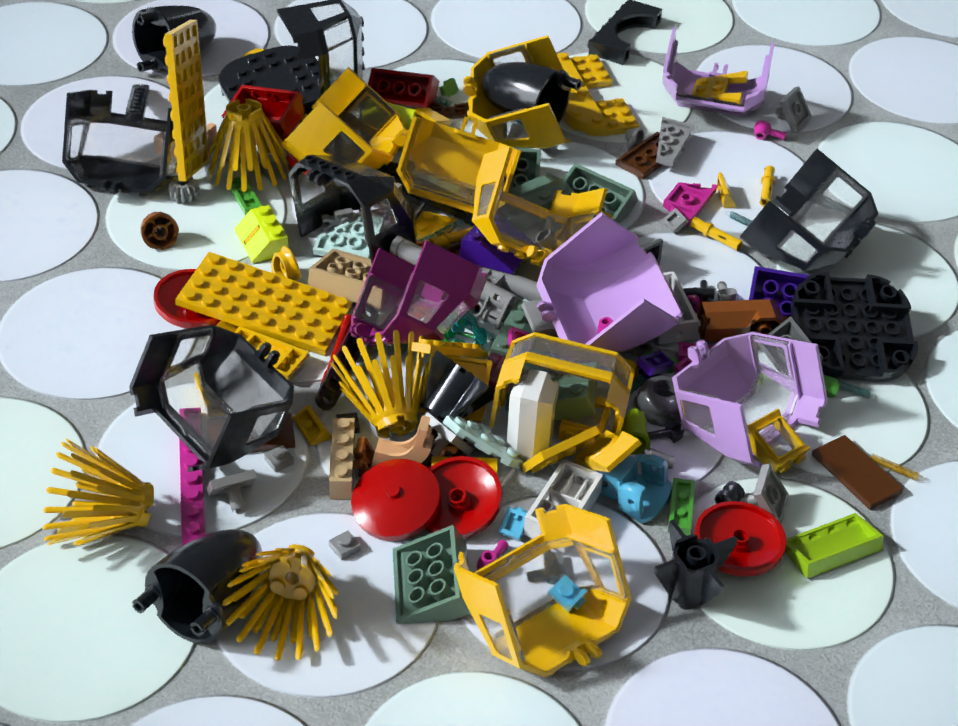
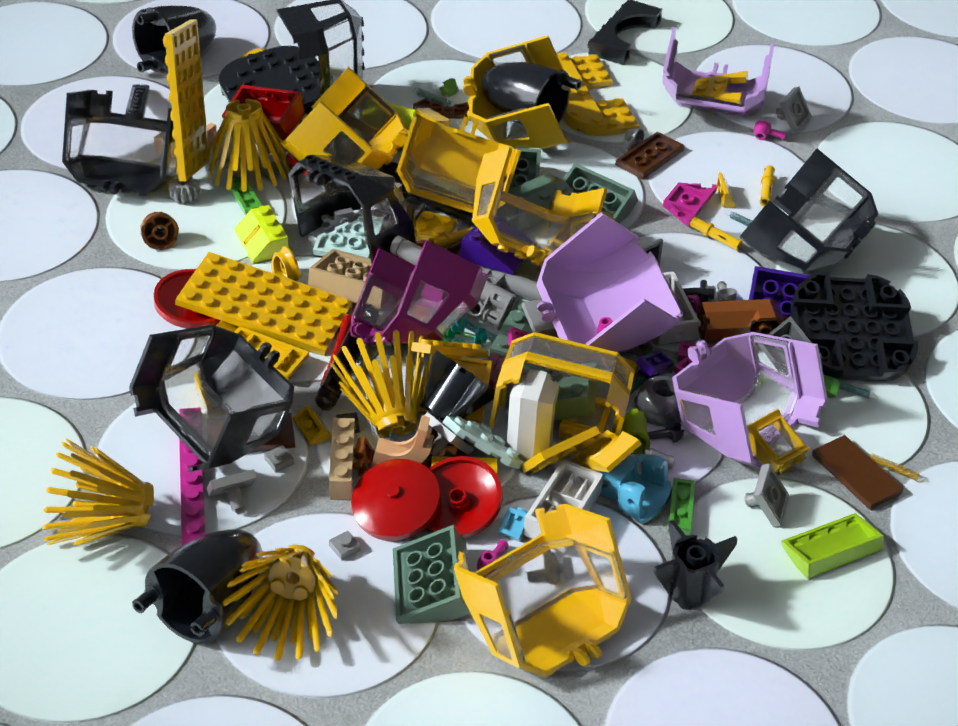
red slope [365,68,440,108] -> none
piece [418,219,463,241] -> none
teal piece [465,310,488,351] -> none
light grey bar [536,217,557,249] -> none
medium azure bracket [548,575,588,612] -> none
light grey wing [656,117,695,167] -> none
light grey plate [662,208,688,234] -> none
red dish [694,501,786,577] -> none
black wheel [714,481,745,504] -> none

